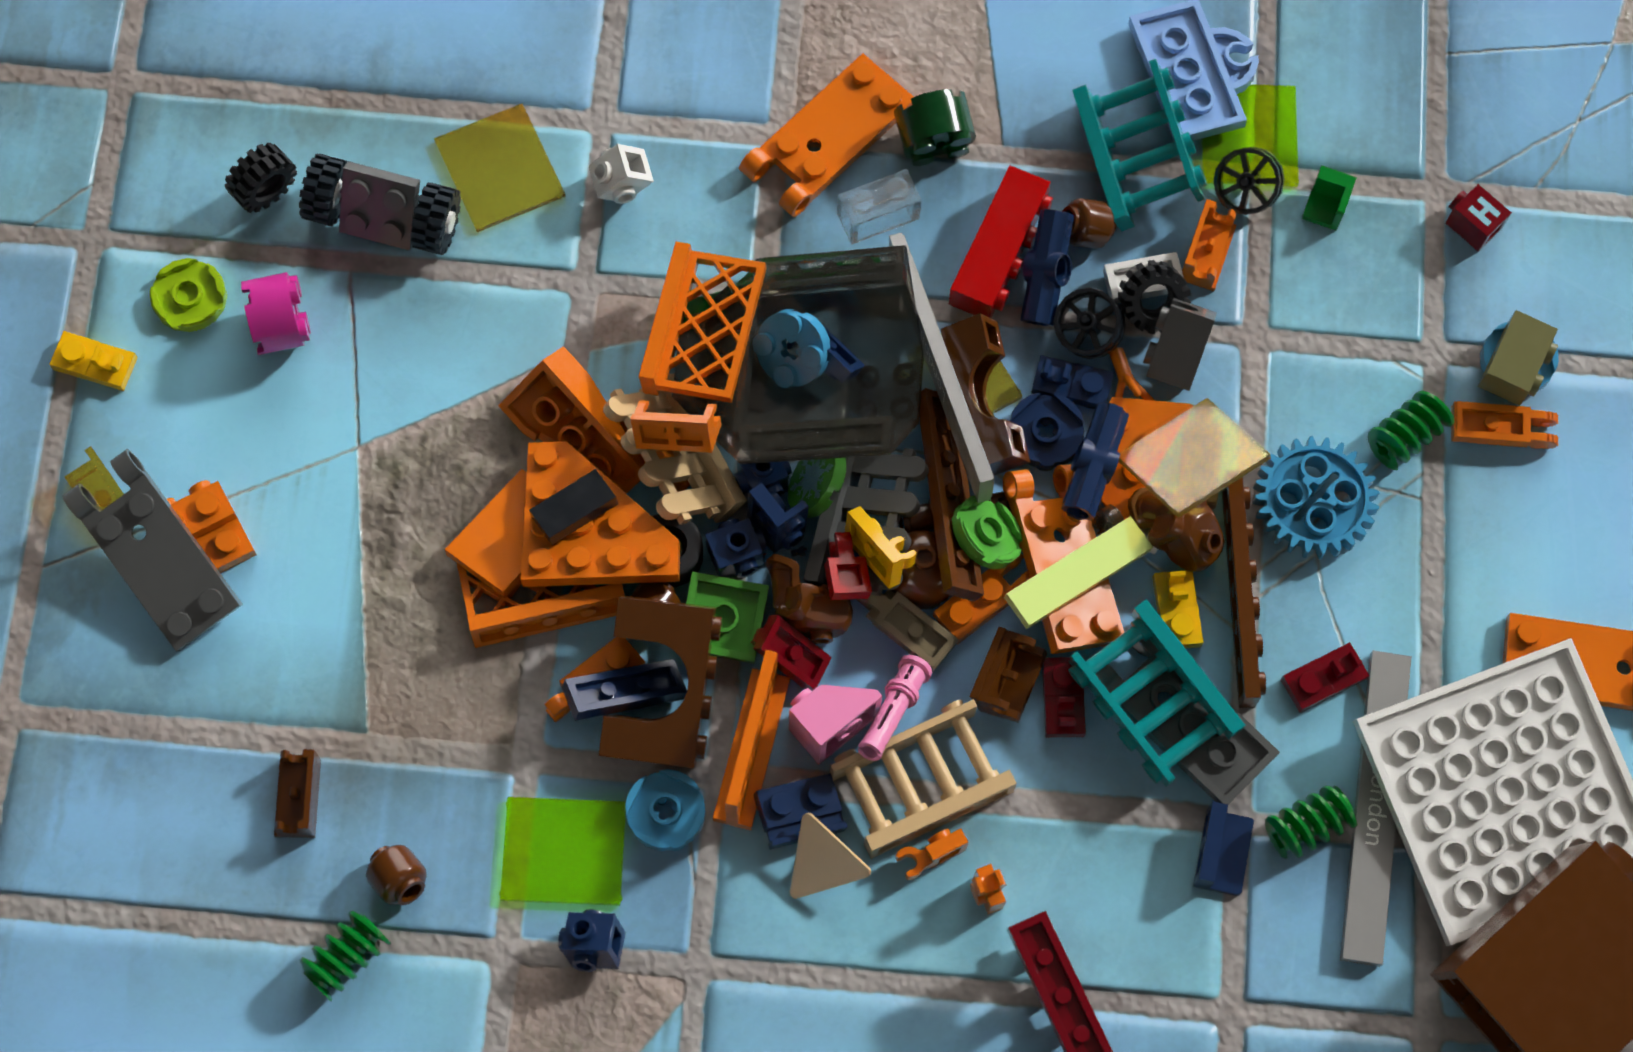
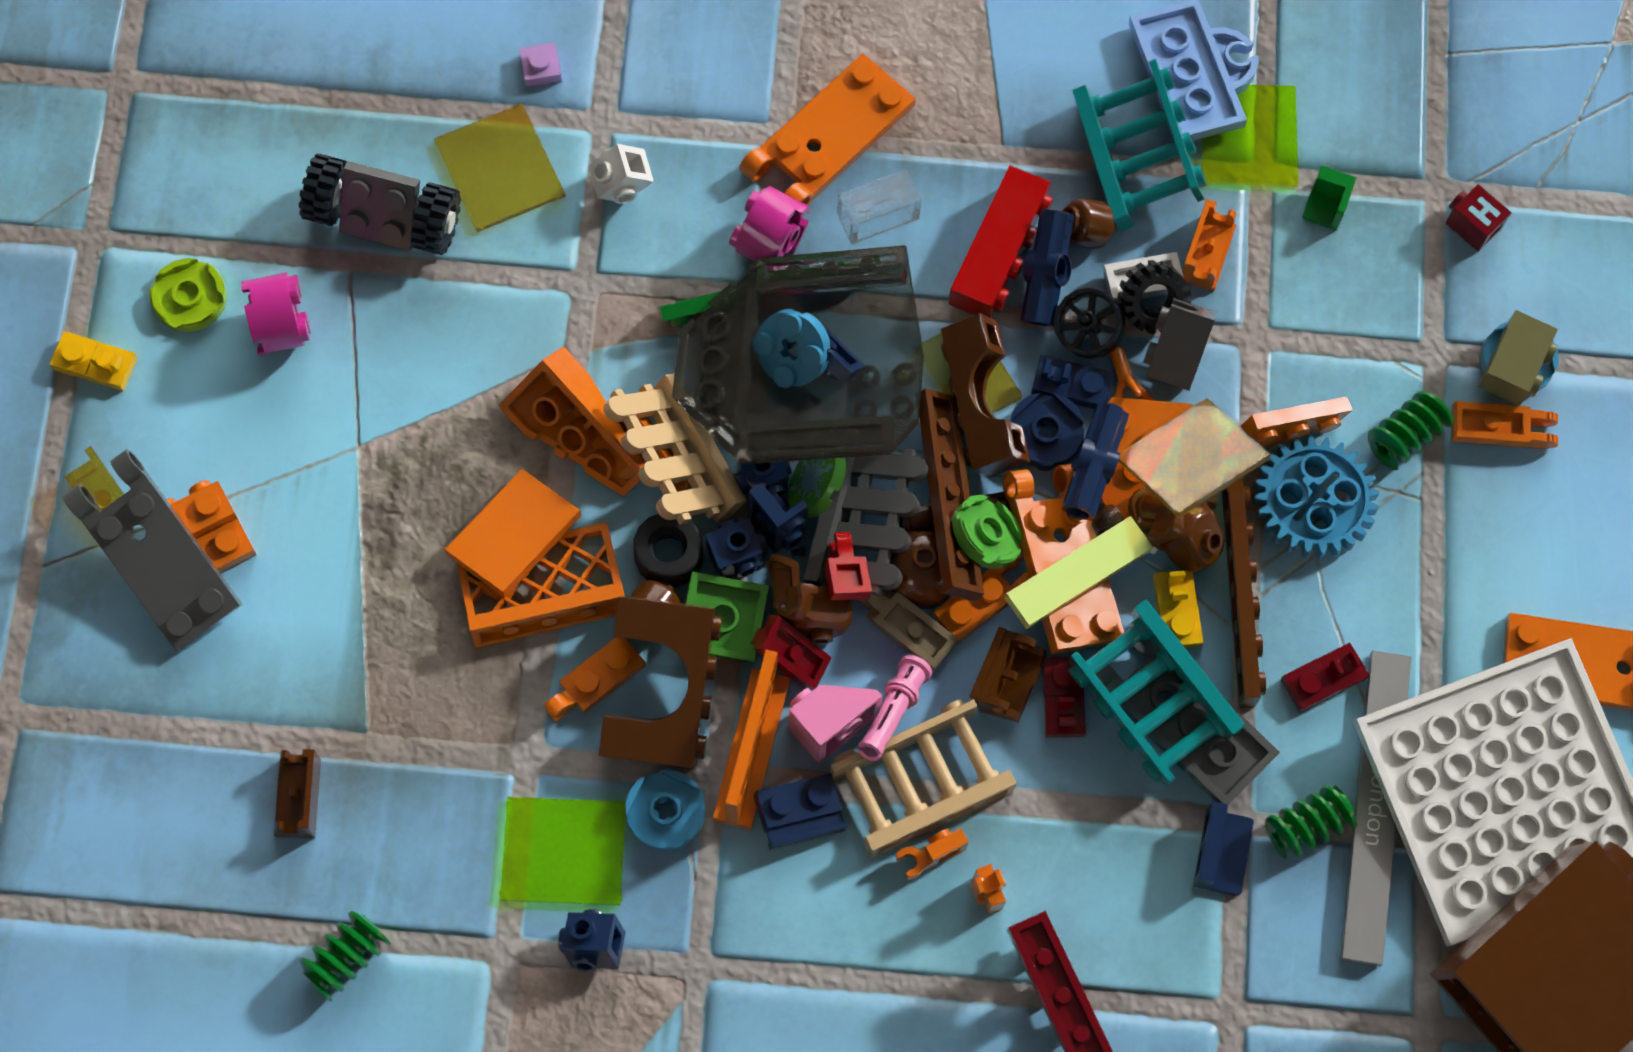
black tyre [224,143,297,213] -> none
reddish brown head [366,845,427,905] -> none
orange plate [520,441,680,587] -> none
black tile [529,469,618,545] -> none
dark blue plate [562,659,687,721] -> none
orange hinge [630,400,722,453] -> none
orange fence [639,241,767,403] -> none
tan piece [790,813,871,899] -> none
yellow plate [845,506,917,589] -> none
light grey tile [888,233,994,503] -> none
dark green brick [894,89,976,166] -> none
black wheel [1213,147,1285,215] -> none
none -> lavender plate [519,42,562,87]
none -> dark pink brick [729,186,811,273]
none -> orange wing [1221,397,1352,461]

